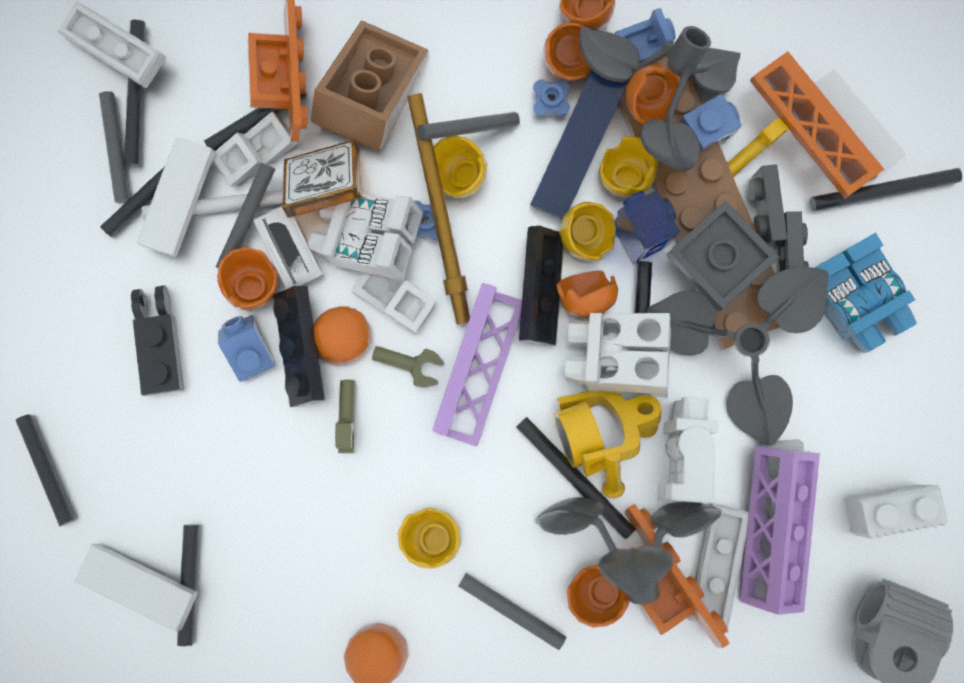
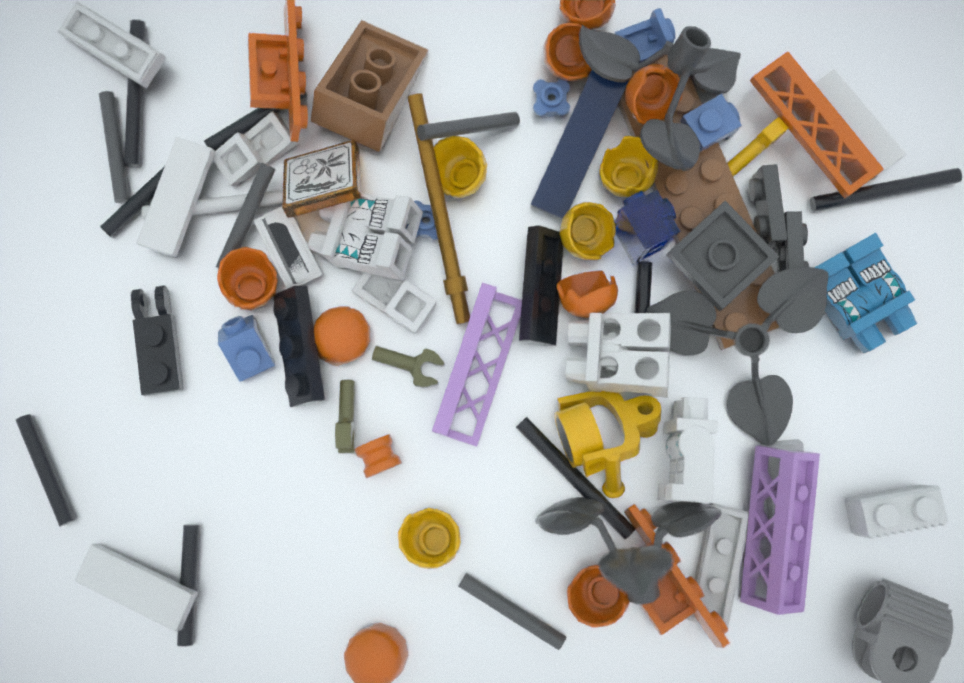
none -> orange wheel [354,434,402,478]

